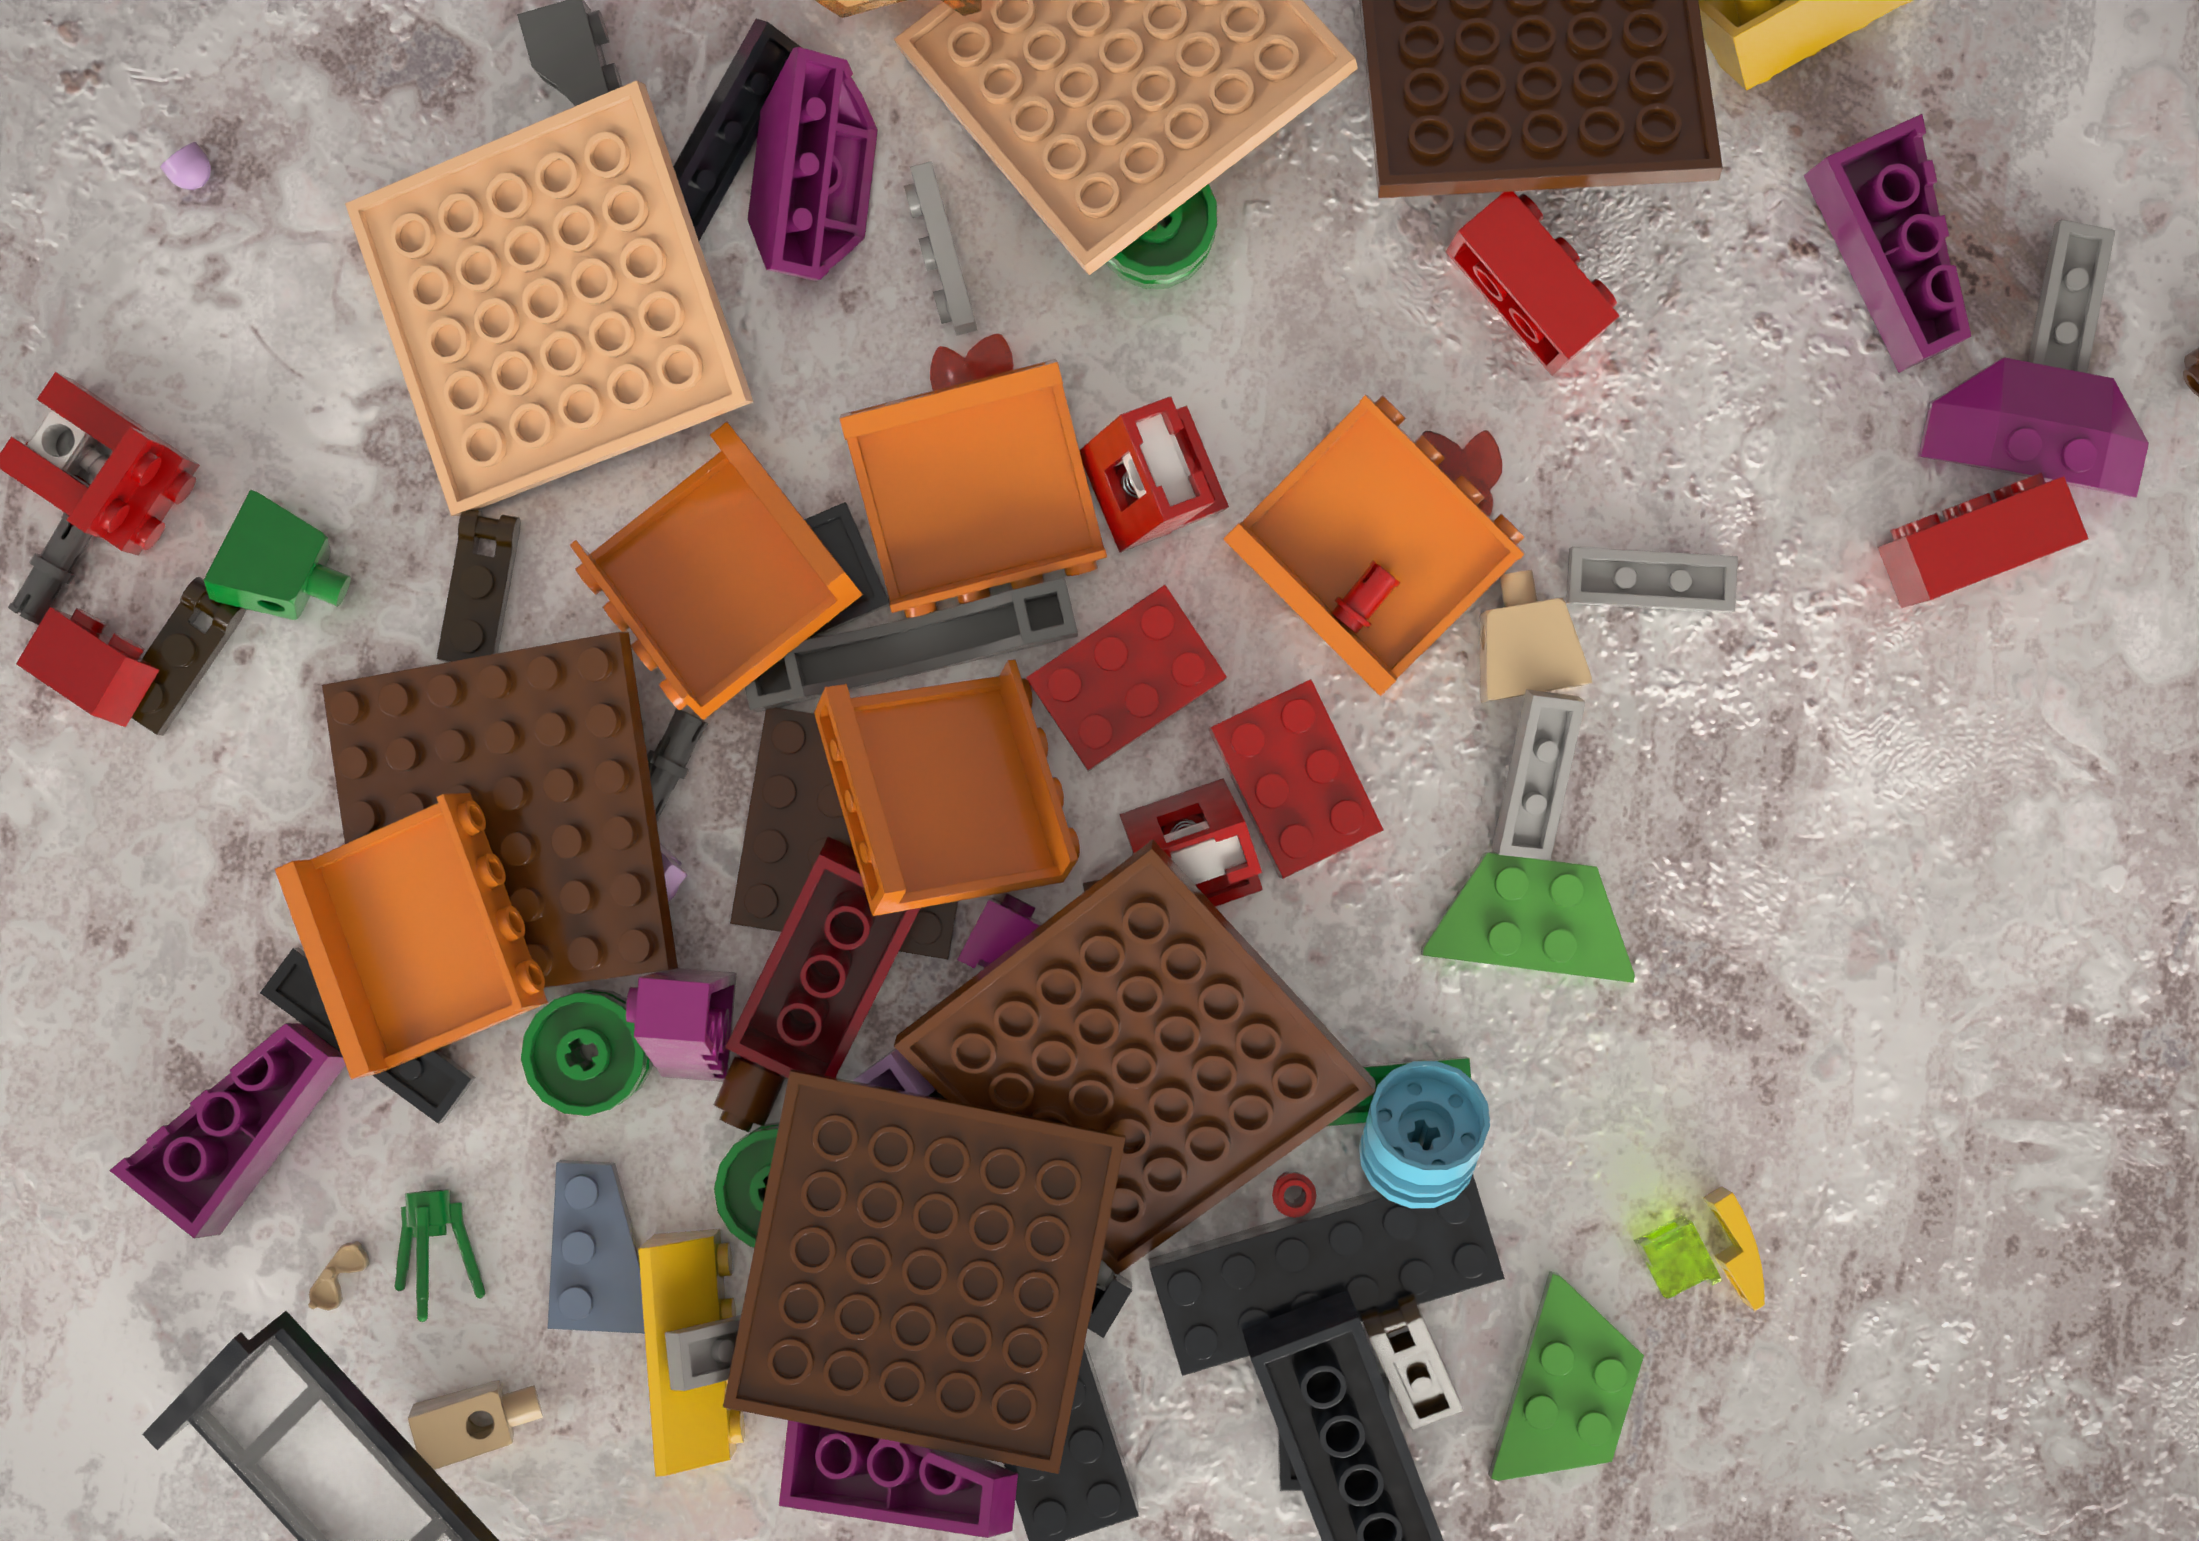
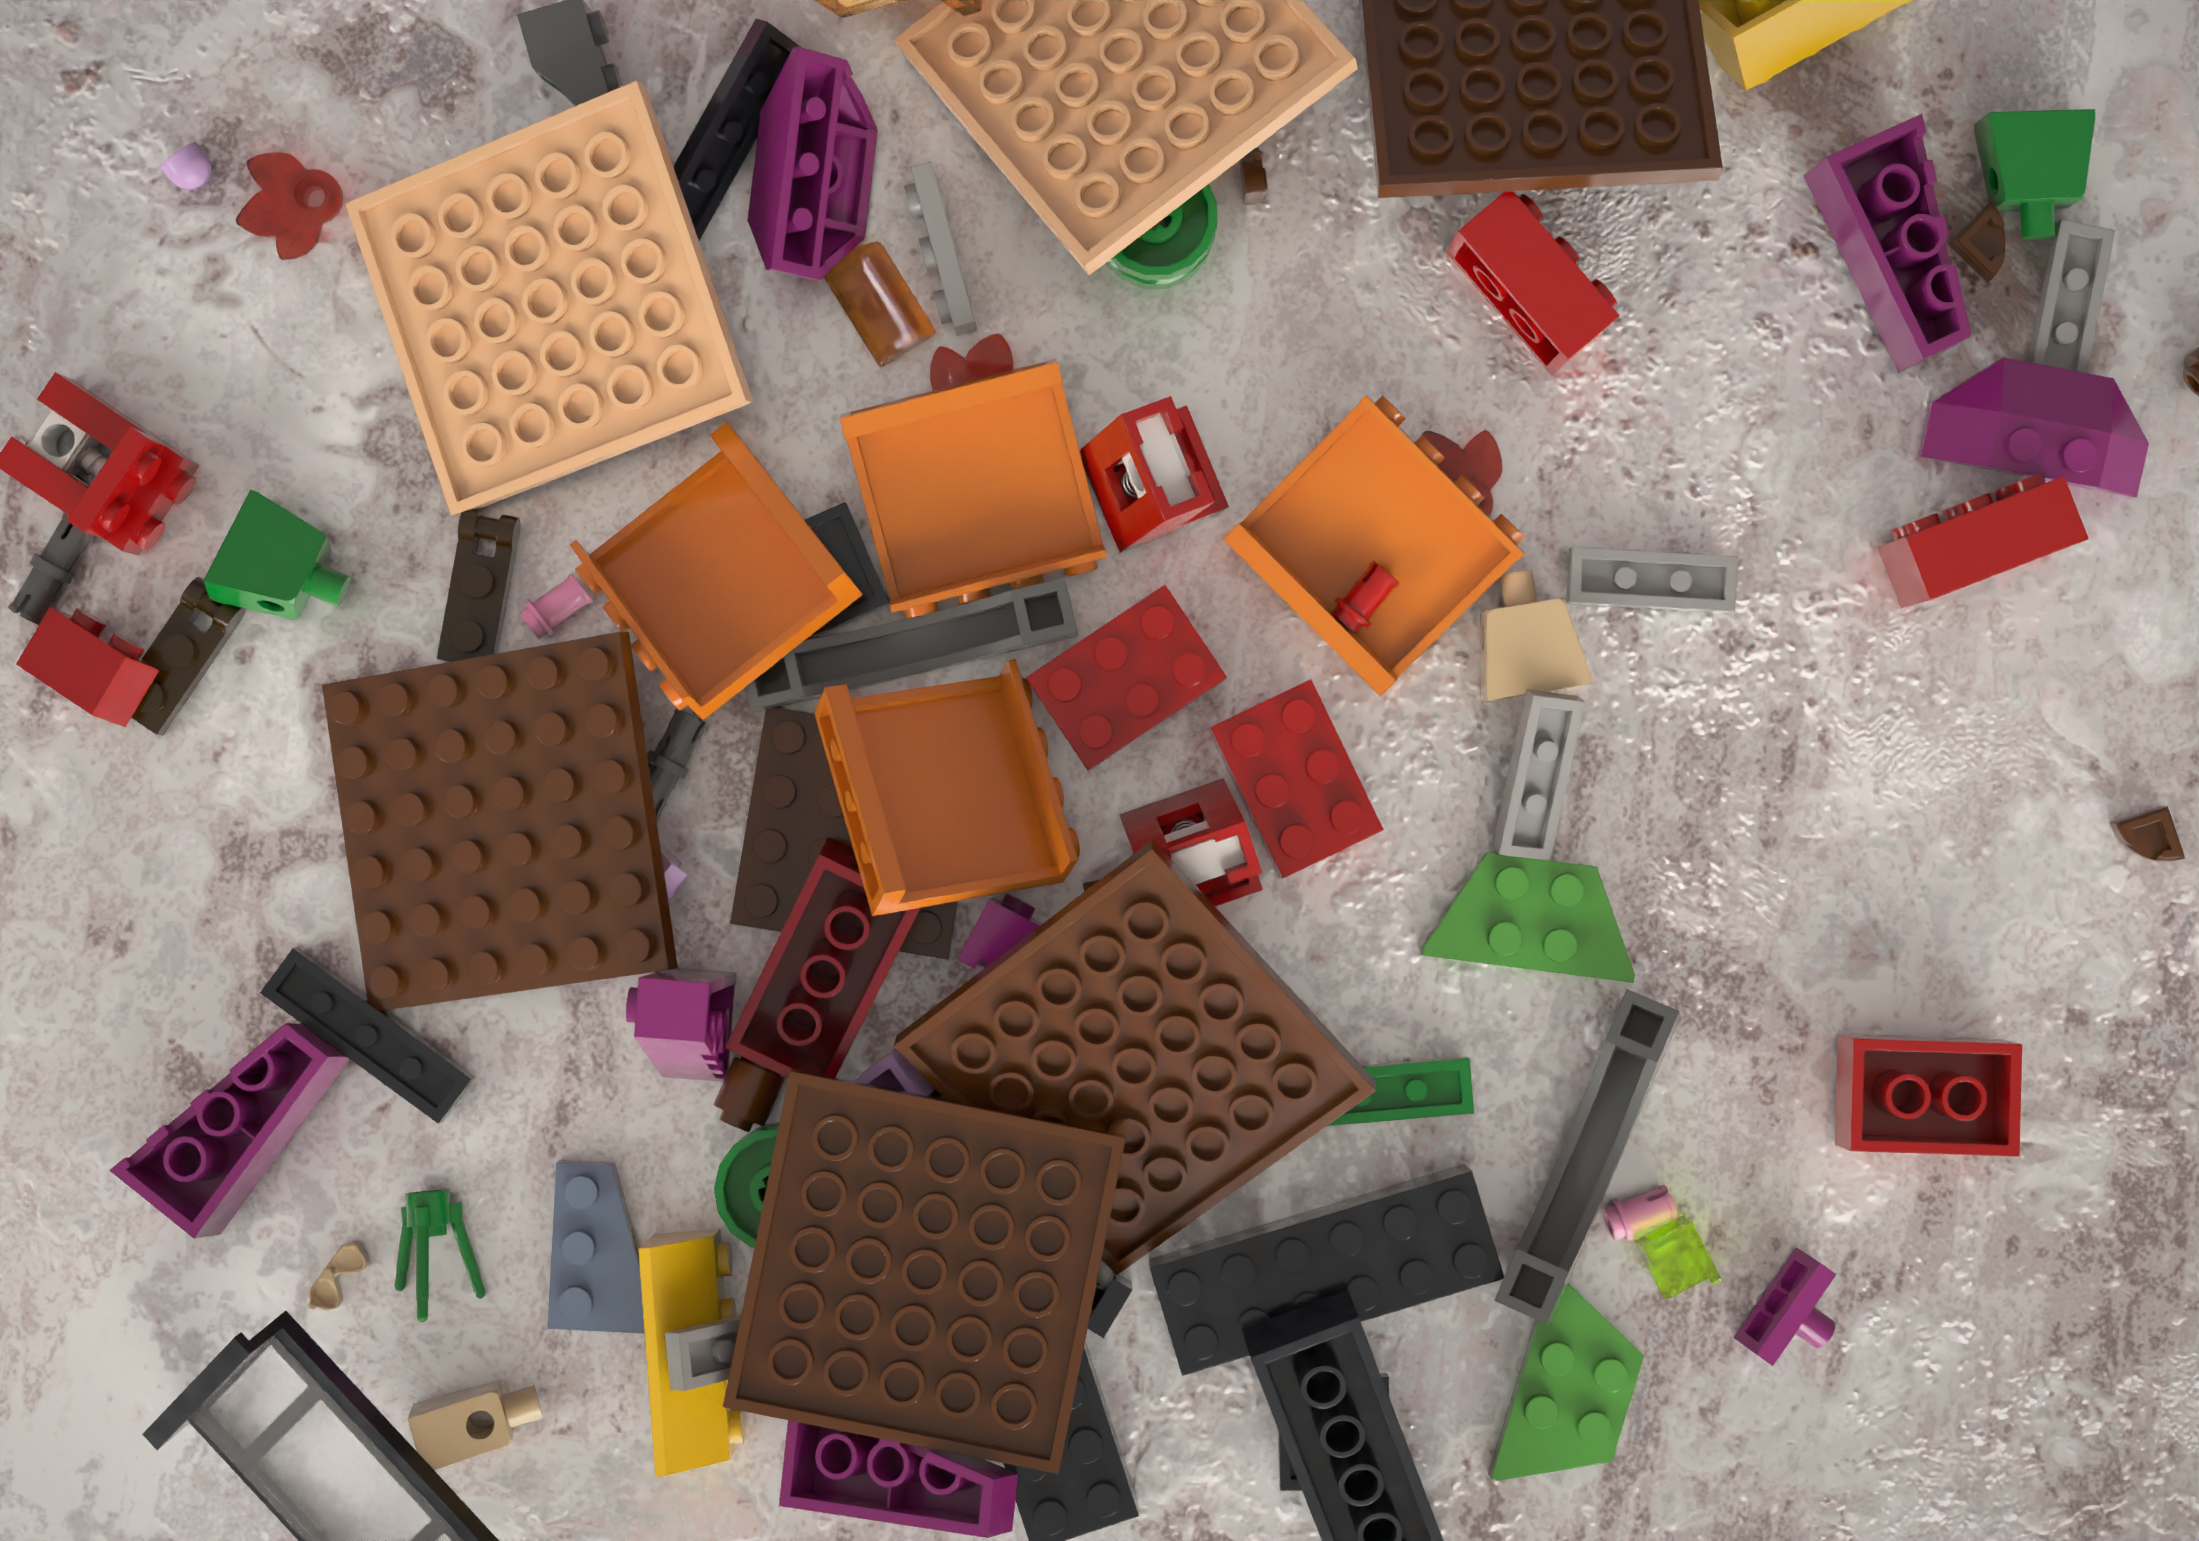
orange panel [275,793,548,1080] -> none
green wheel [521,989,653,1116] -> none
red pin [1272,1172,1317,1218] -> none
medium azure wheel [1359,1061,1490,1208] -> none
plate [1361,1293,1464,1430] -> none
yellow slope [1703,1186,1765,1311] -> none
none -> clear red plate [236,152,343,260]
none -> bright pink pin [519,573,593,639]
none -> clear orange slope [824,241,936,368]
none -> reddish brown tile [1239,147,1268,204]
none -> dark grey arch [1494,989,1680,1324]
none -> bright pink pin [1602,1185,1678,1241]
none -> magenta tile [1734,1247,1837,1366]
none -> red brick [1835,1034,2022,1157]
none -> reddish brown tile [1948,202,2005,282]
none -> green torso [1974,109,2095,241]
none -> reddish brown tile [2109,806,2185,861]

